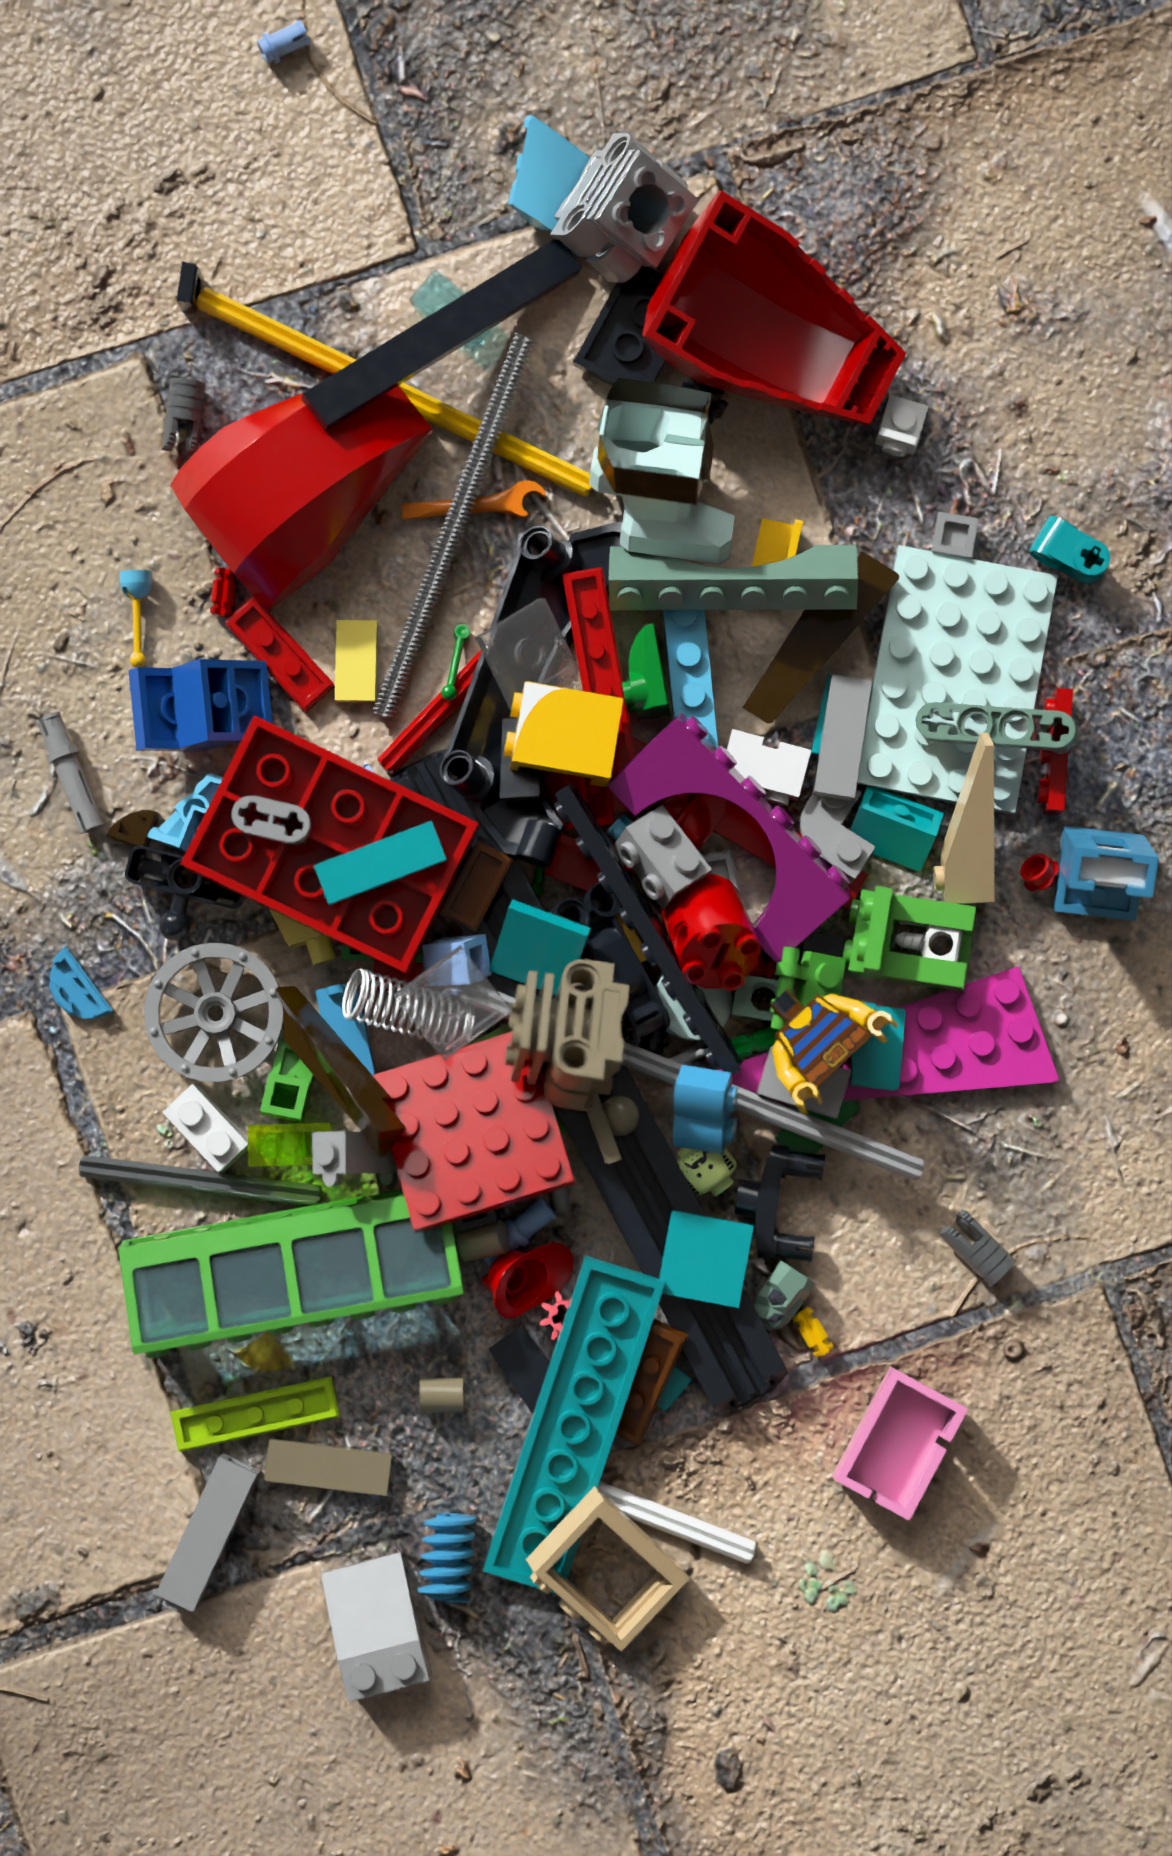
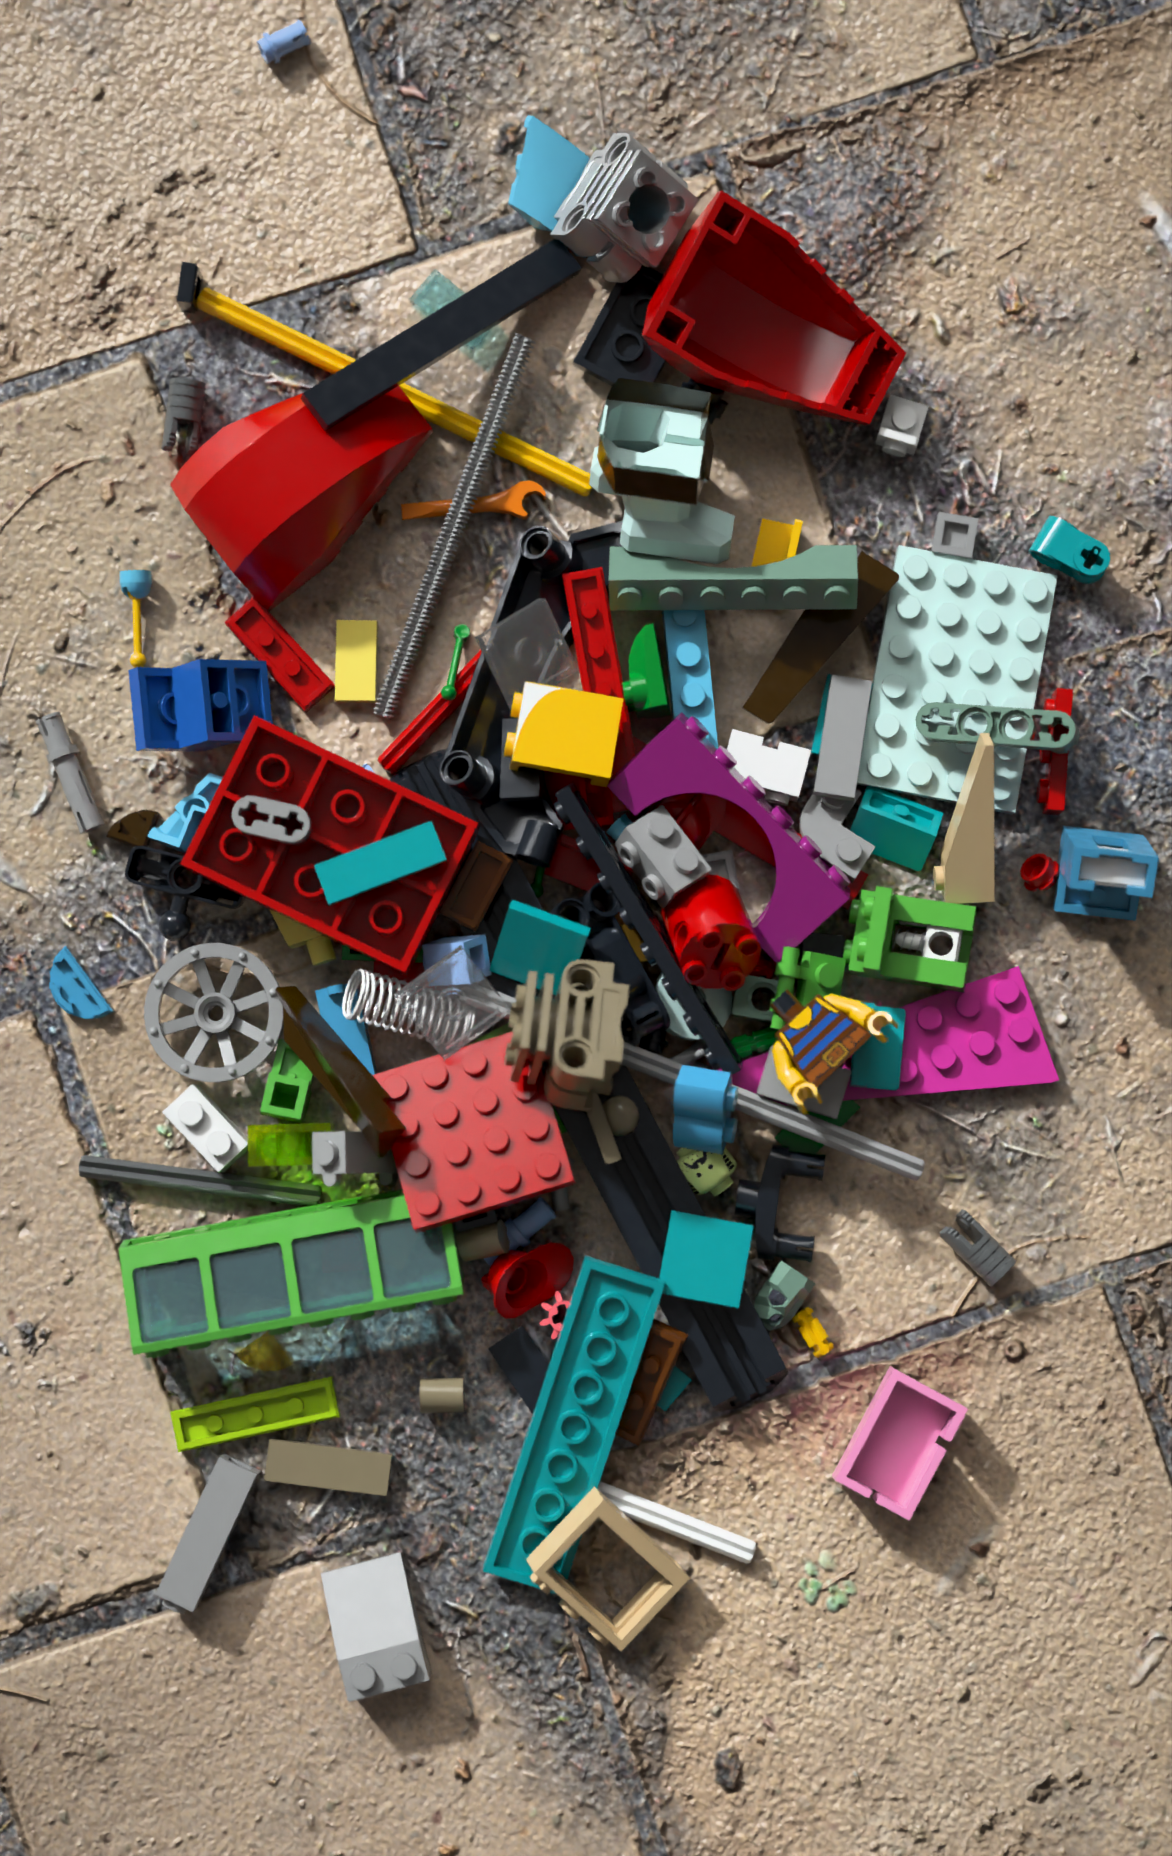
red piece [210,567,237,618] -> none
dark azure piece [418,1512,477,1602] -> none

